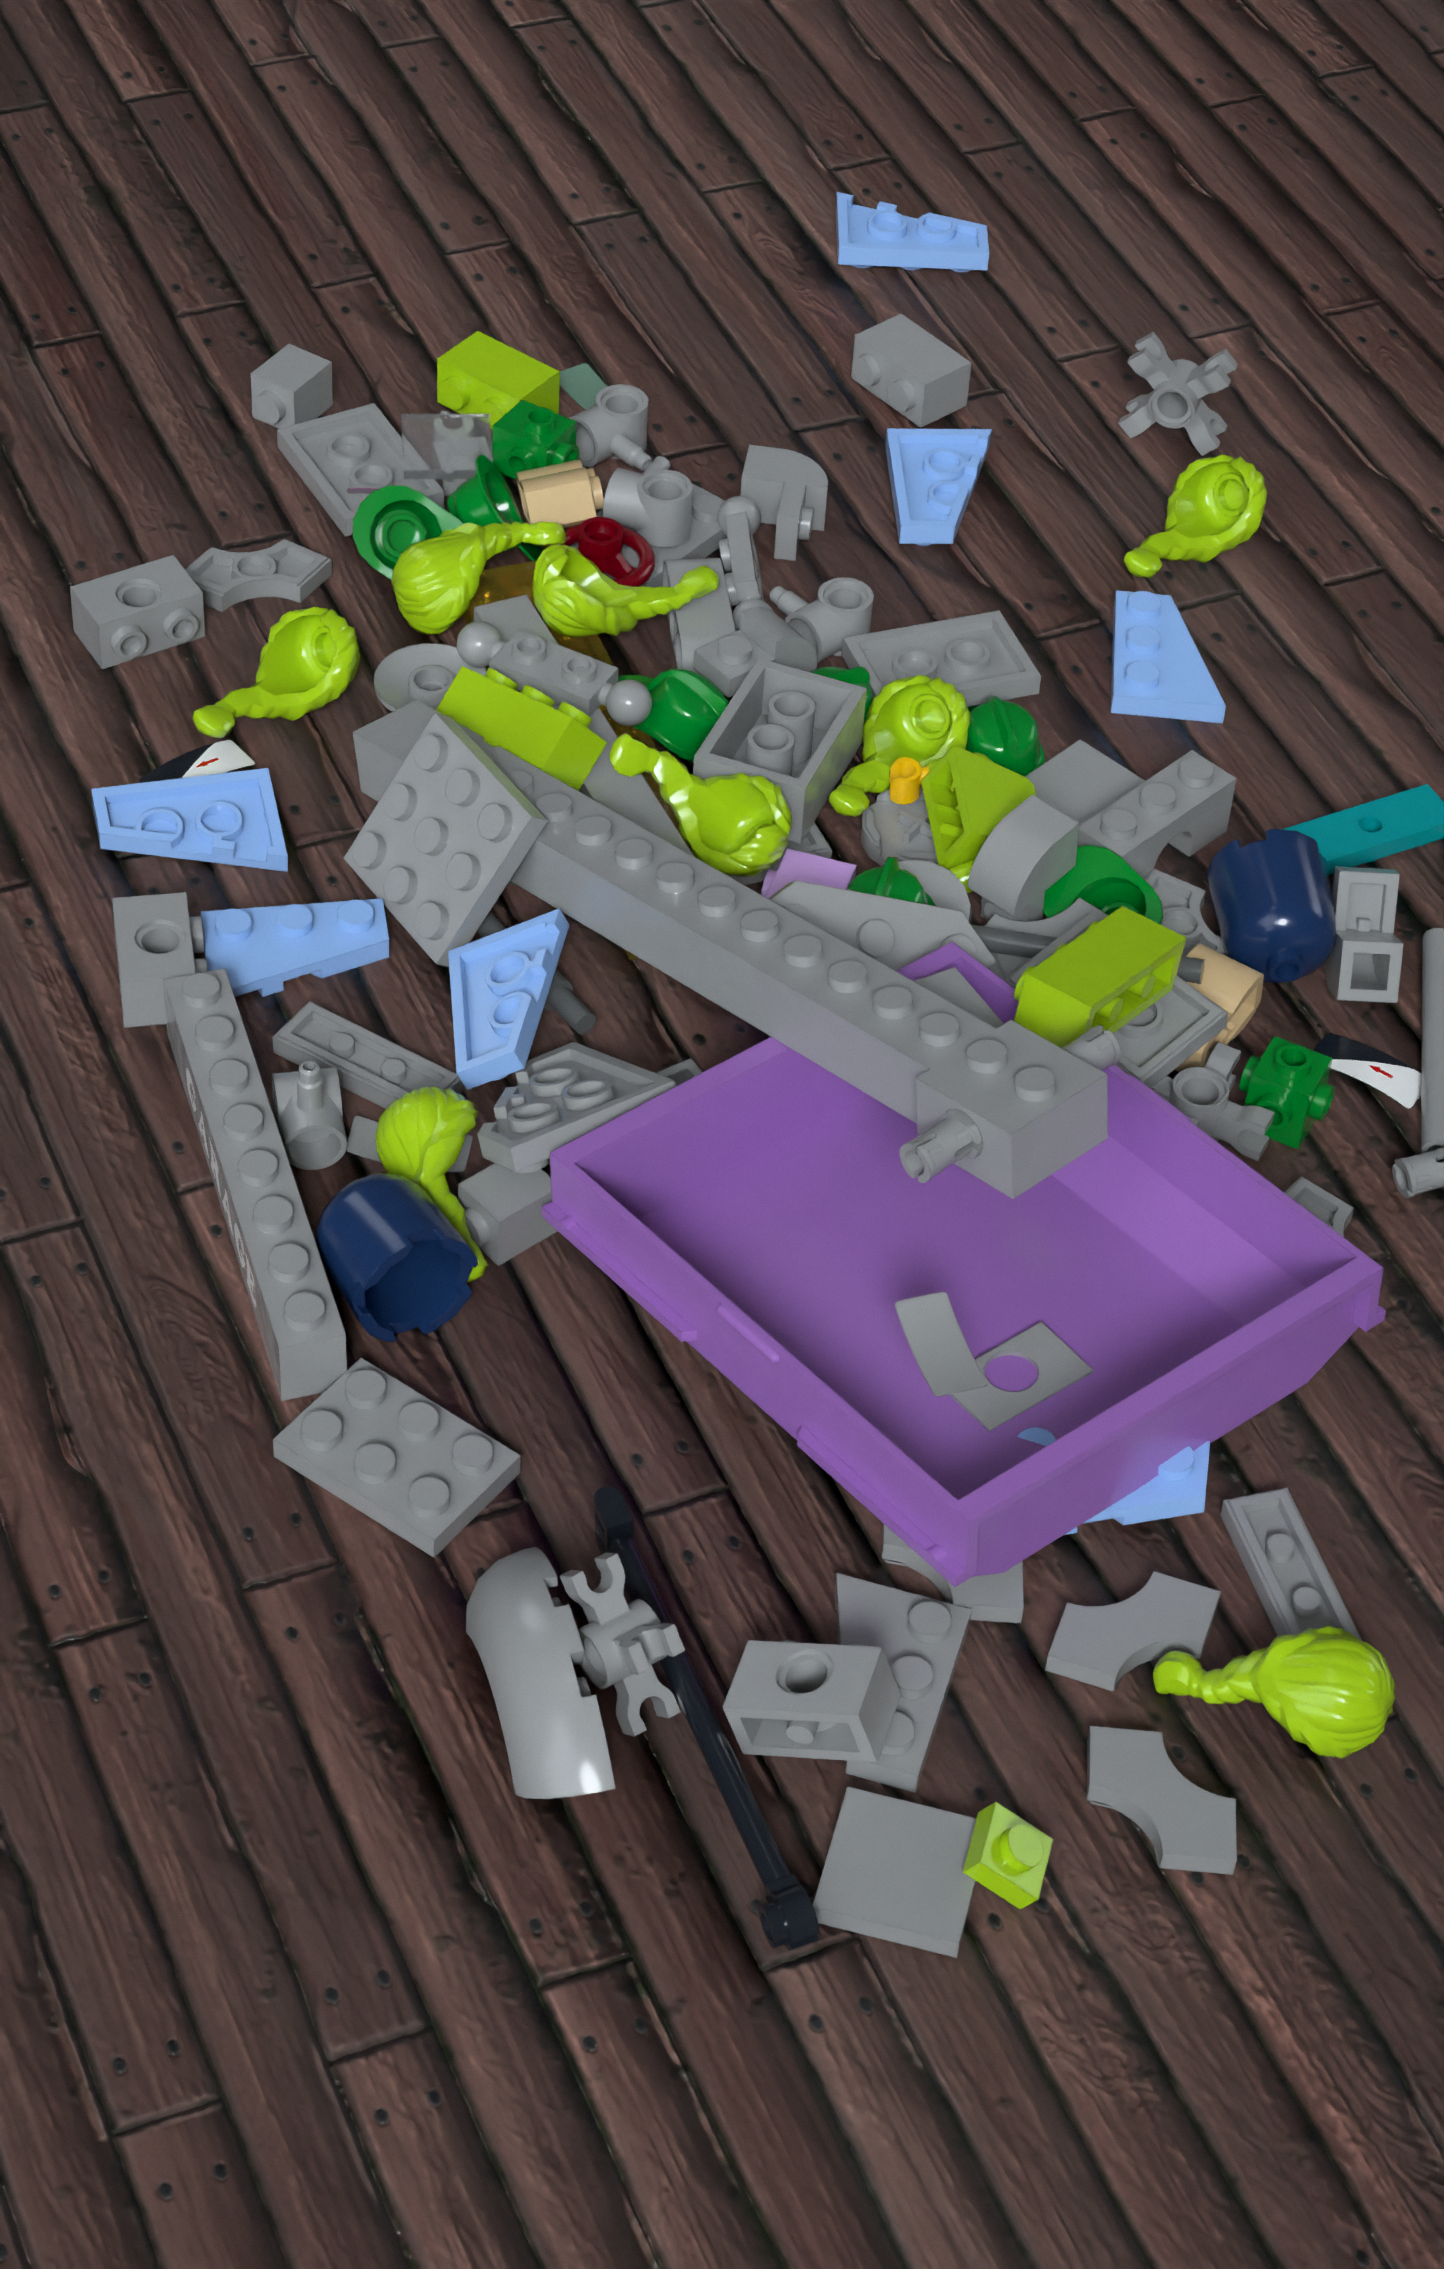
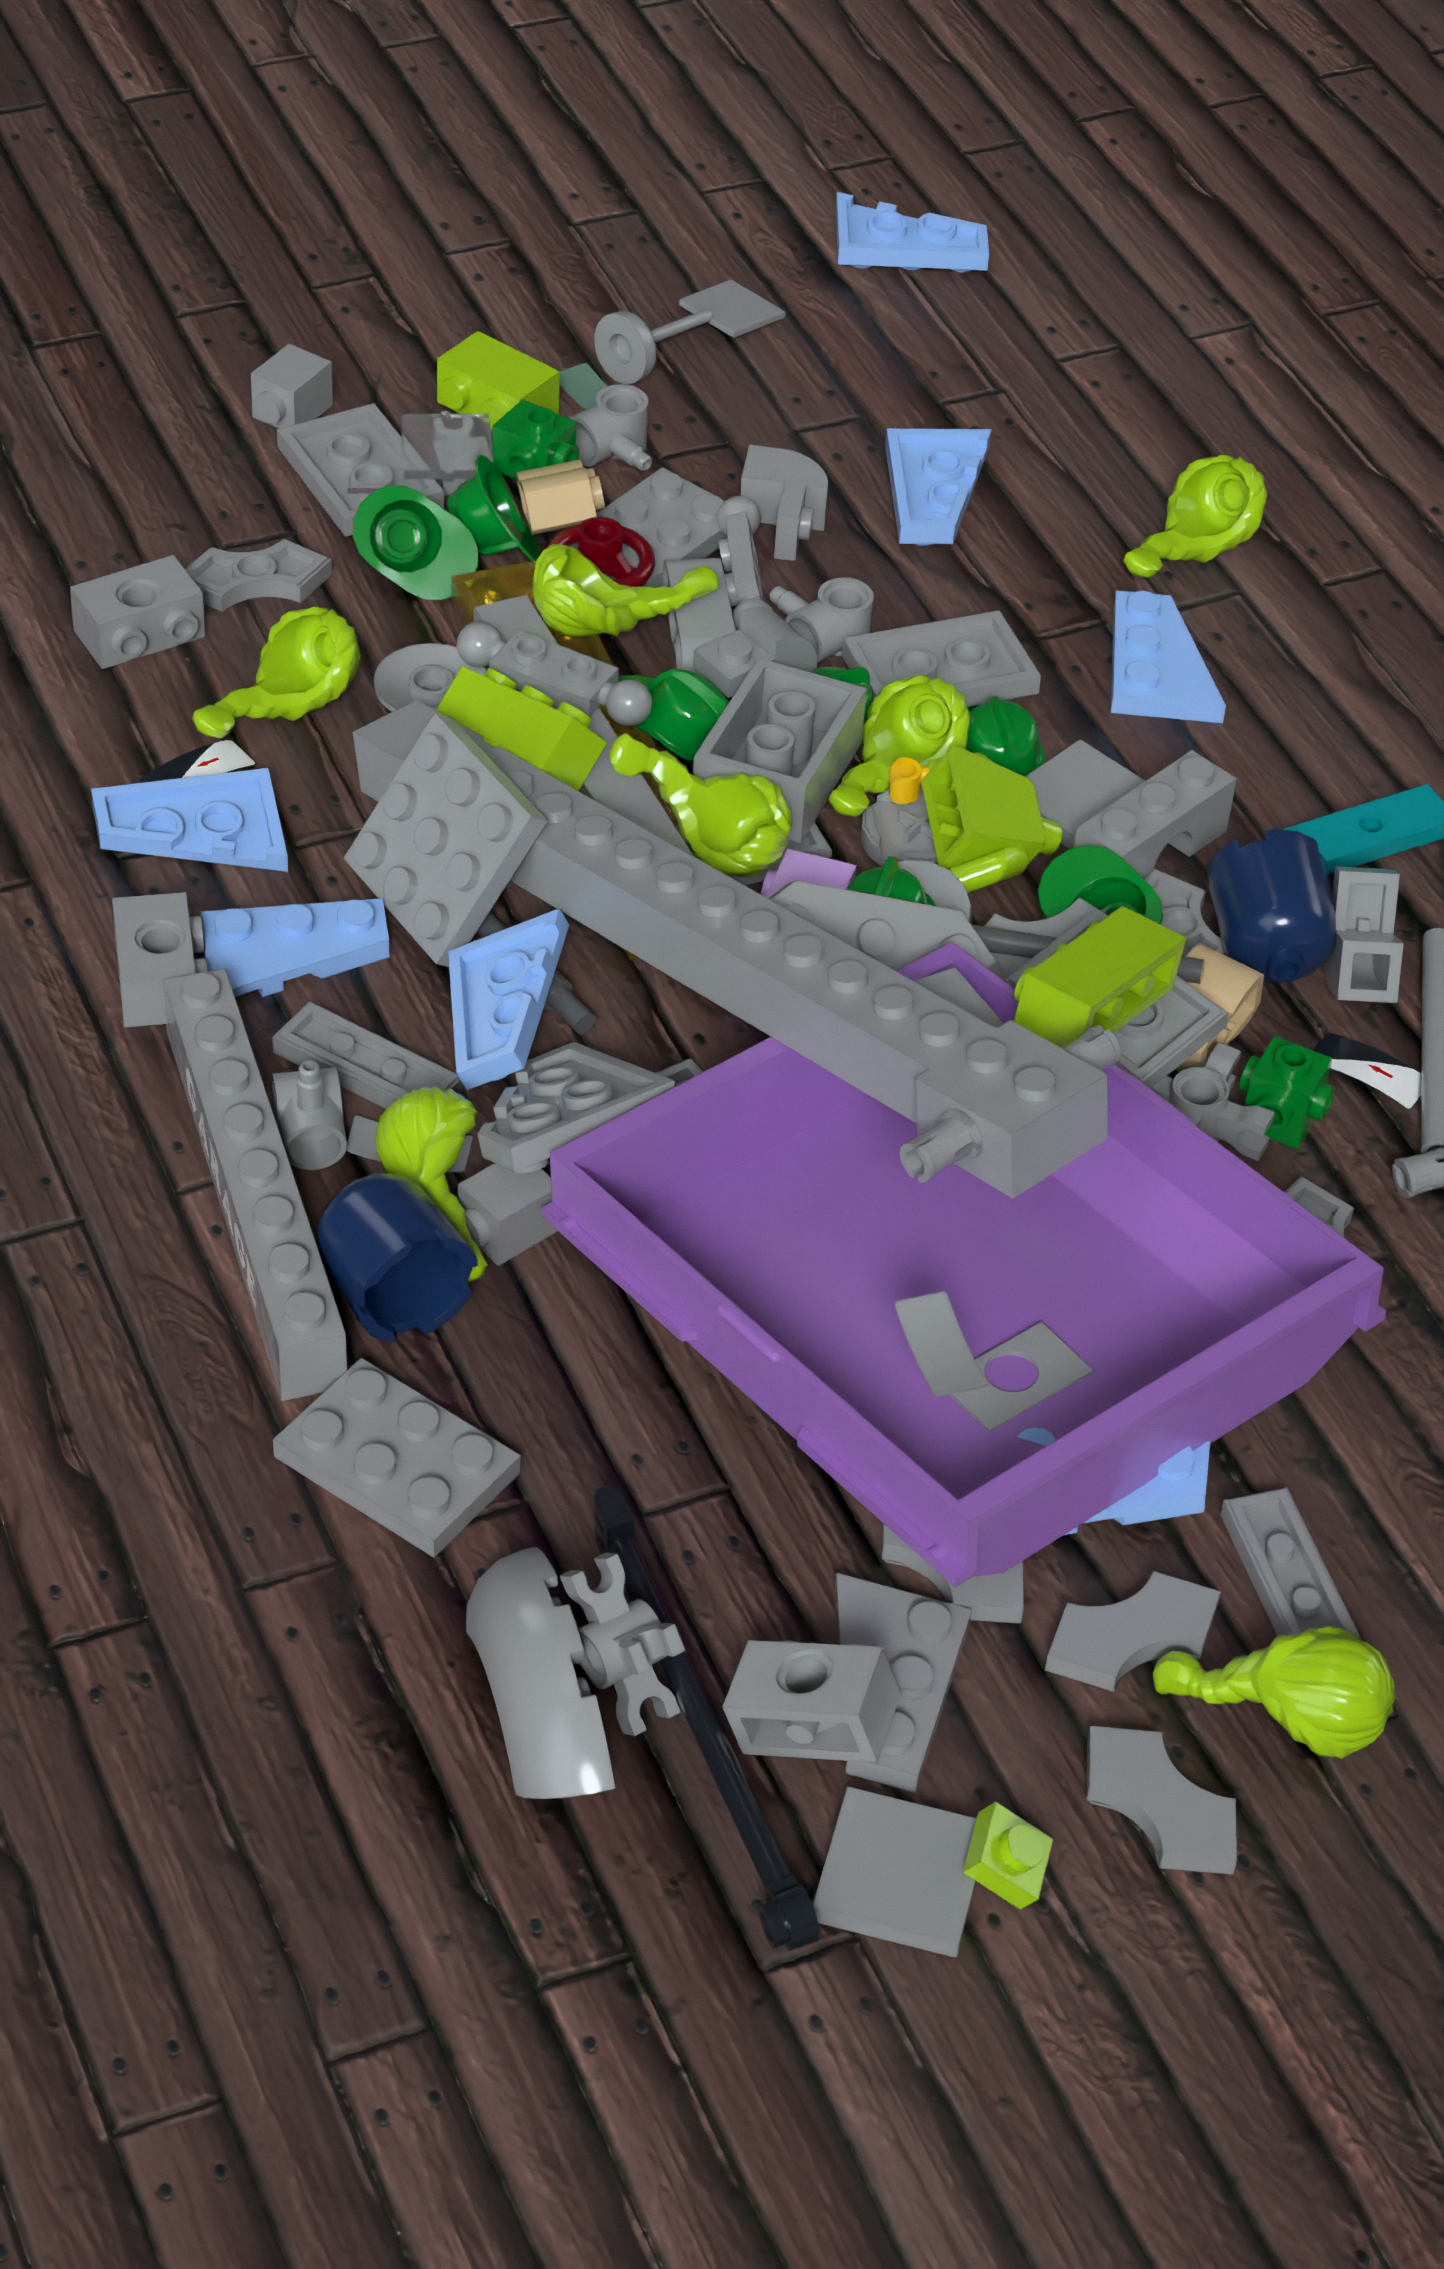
lime hair [392,521,566,635] -> none
light grey piece [603,456,693,547] -> none
light grey brick [851,313,972,428] -> none
light grey brick [968,794,1080,922] -> none
light grey pin [1118,332,1238,456] -> none
none -> light grey piece [594,280,786,385]

